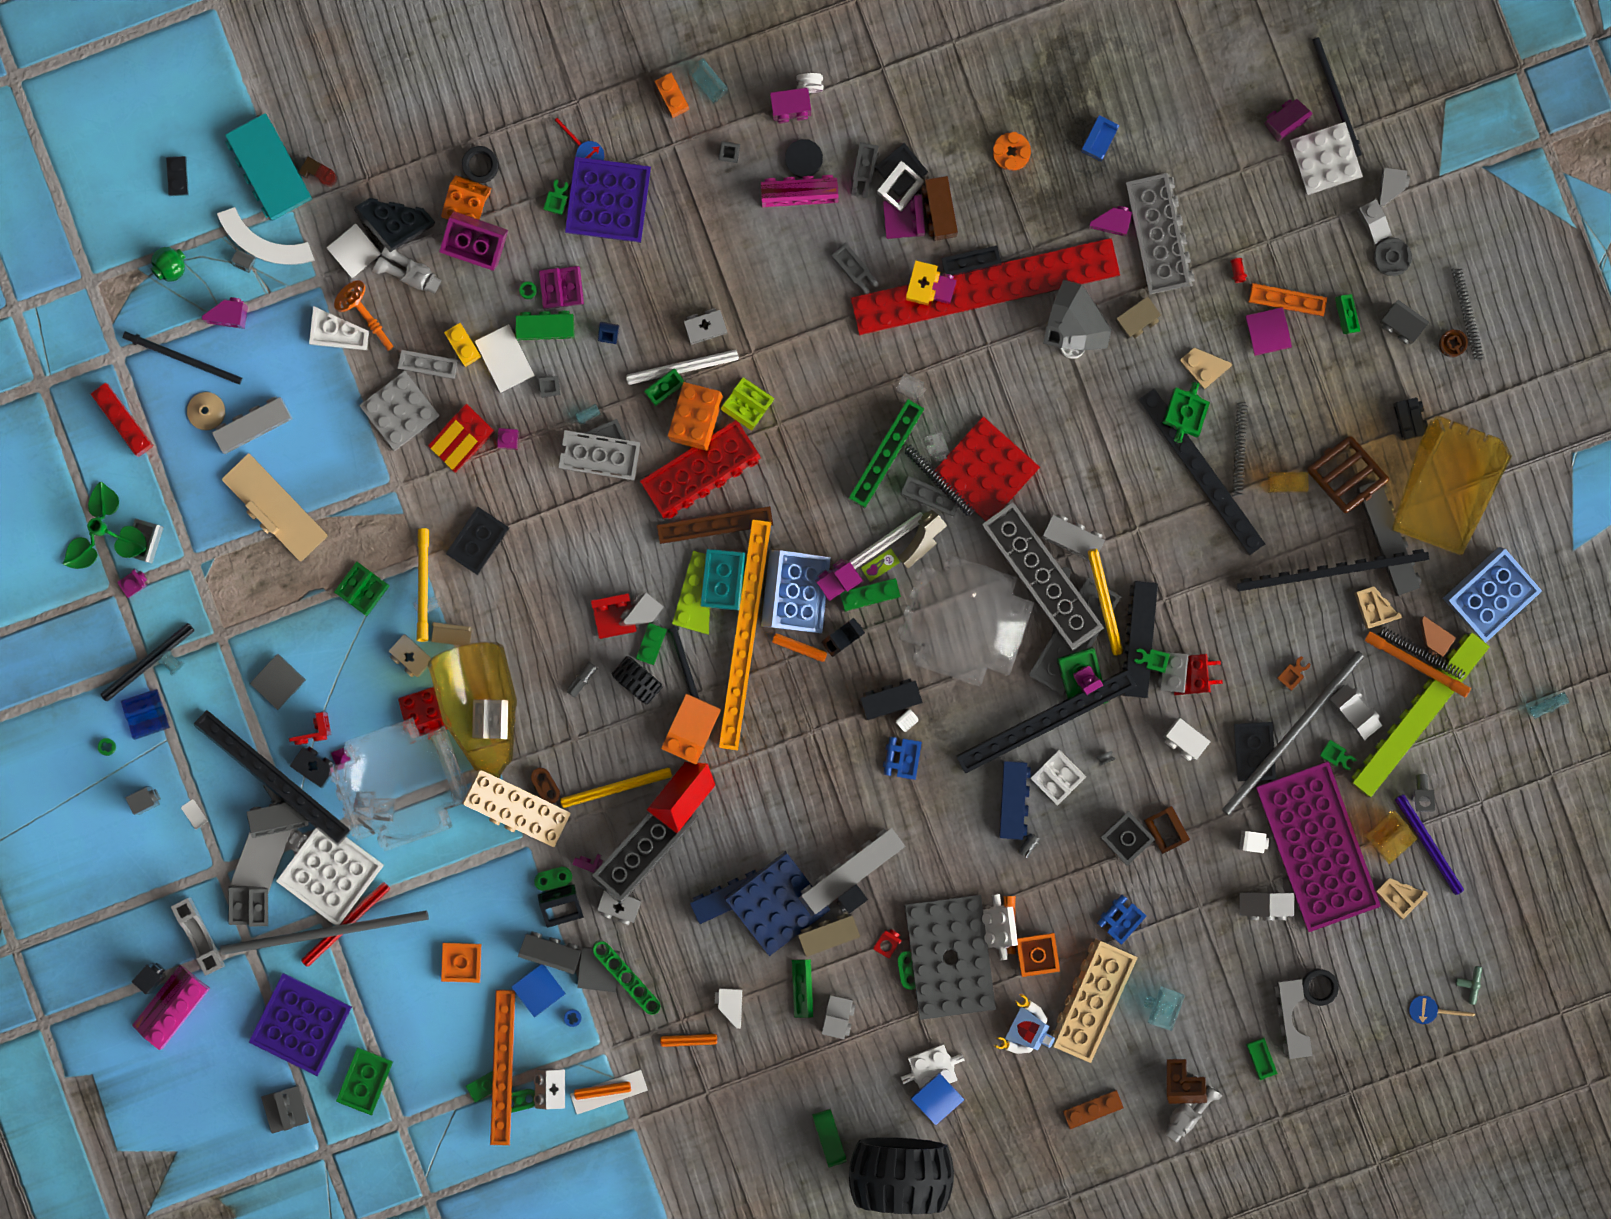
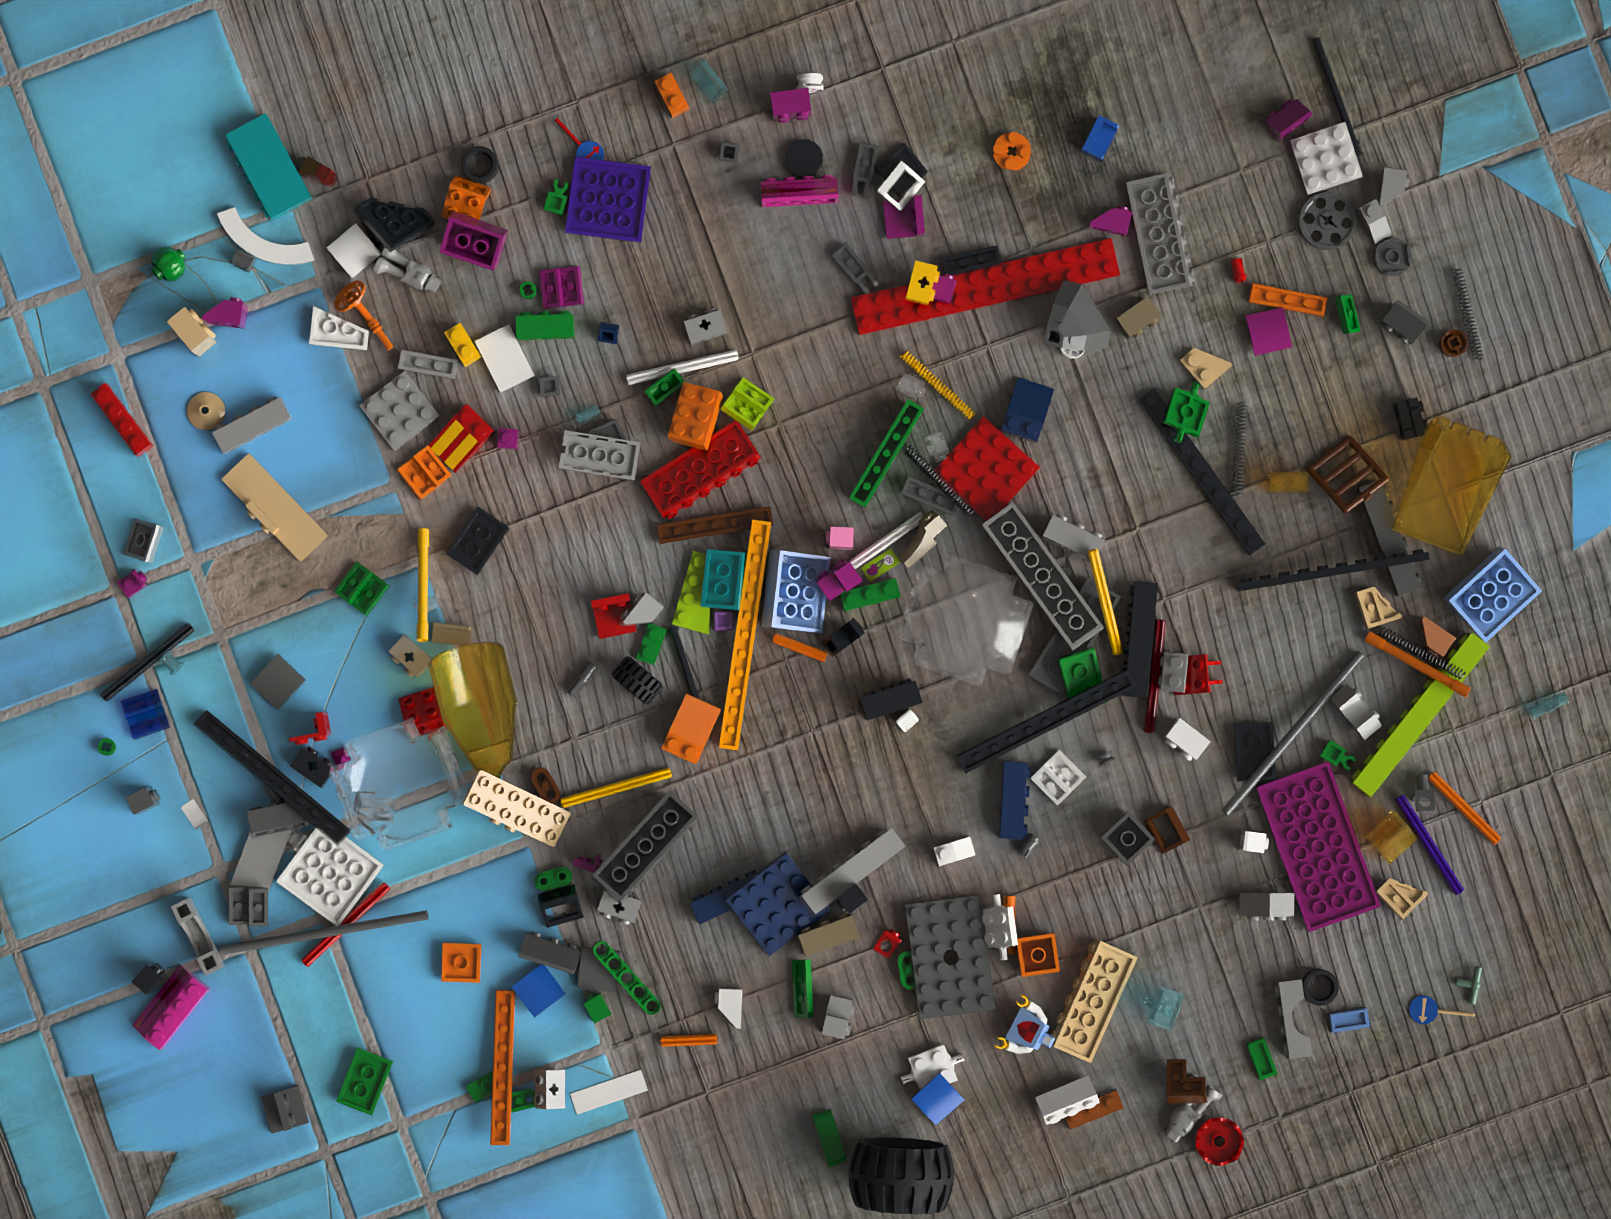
green plant [63,482,147,569] -> none
black bar [122,331,243,385] -> none
black plate [166,156,189,196] -> none
dark purple plate [249,973,352,1076] -> none
white slope [472,700,508,739] -> none
blue bush [564,1009,582,1027] -> none
orange axle [574,1082,631,1100] -> none
red slope [647,762,715,833] -> none
blue plate [883,737,922,780] -> none
reddish brown brick [921,176,958,241] -> none
magenta bracket [1073,665,1103,695] -> none
blue plate [1097,895,1146,945] -> none
green plate [1134,649,1170,673] -> none
dark orange plate [1277,656,1311,691] -> none
none -> tan brick [167,307,217,357]
none -> orange slope [396,446,452,500]
none -> green brick [583,992,612,1024]
none -> medium lavender tile [714,611,734,631]
none -> bright pink brick [826,527,854,550]
none -> yellow piece [900,351,976,420]
none -> white slope [933,837,975,866]
none -> dark blue slope [1001,377,1054,444]
none -> white brick [1035,1075,1100,1125]
none -> dark red axle [1144,619,1166,733]
none -> red plate [1195,1117,1244,1166]
none -> dark grey wedge [1298,192,1357,250]
none -> medium blue tile [1328,1008,1370,1033]
none -> orange axle [1428,772,1501,844]

